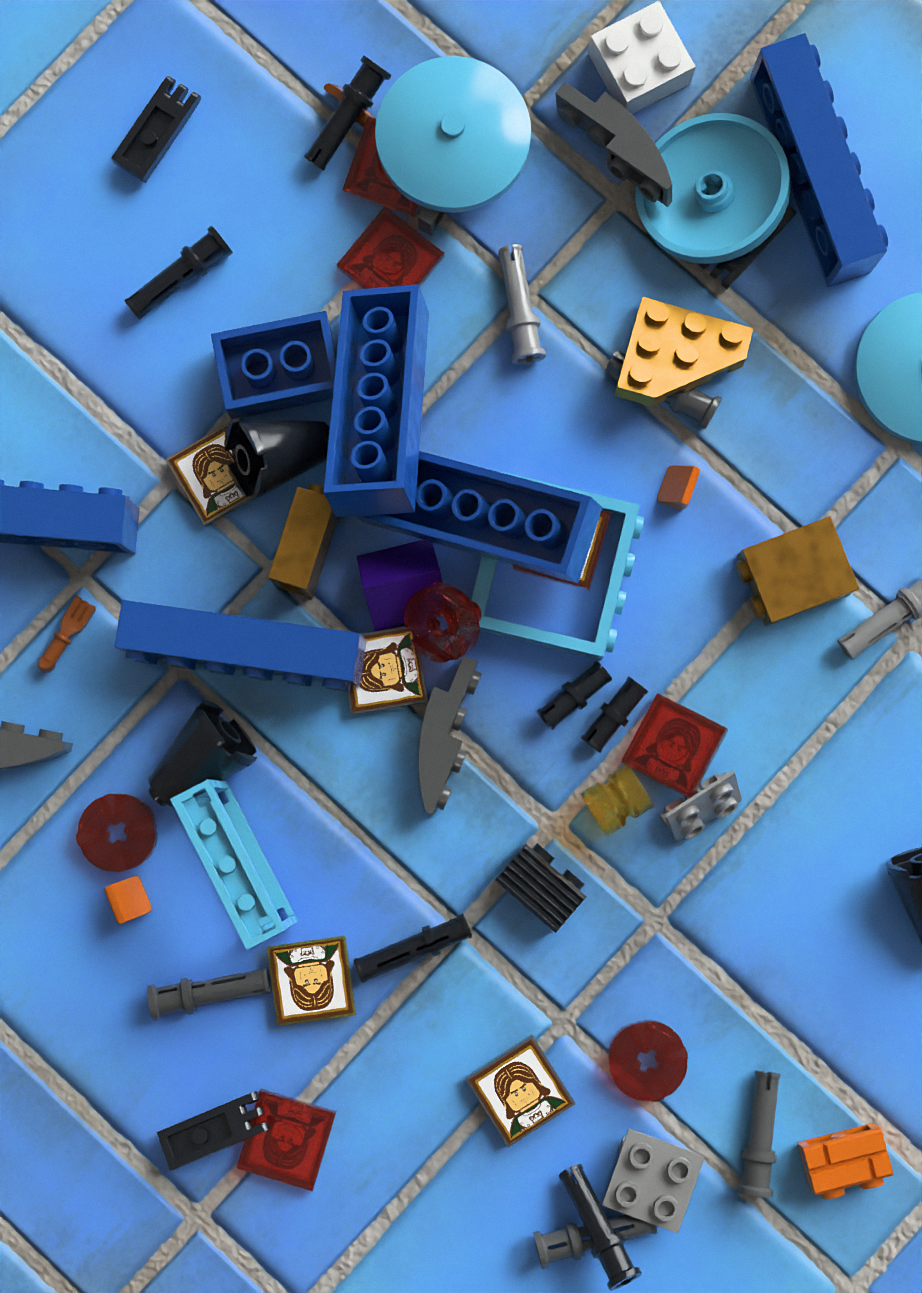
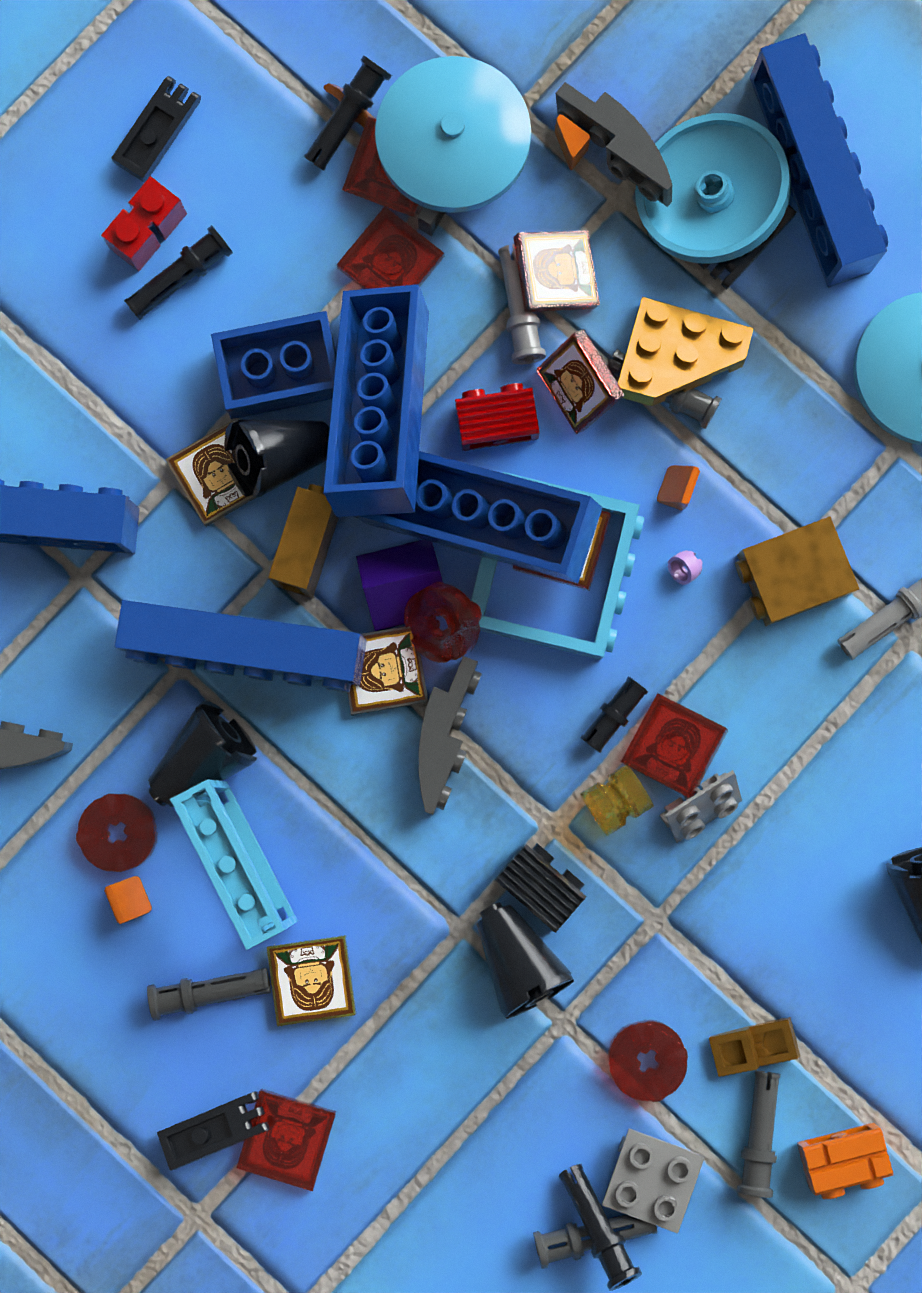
dark orange piece [37,596,96,673] -> none
black pin [354,914,472,983] -> none
tile [466,1035,575,1147] -> none
black pin [537,661,612,730] -> none
white piece [588,1,696,114] -> none
none -> red piece [101,176,187,272]
none -> red brick [455,383,540,451]
none -> black cone [477,902,574,1019]
none -> tile [513,230,600,312]
none -> tile [536,329,625,434]
none -> orange slope [555,114,590,170]
none -> lavender hinge [668,550,702,585]
none -> pearl gold slope [709,1017,800,1077]

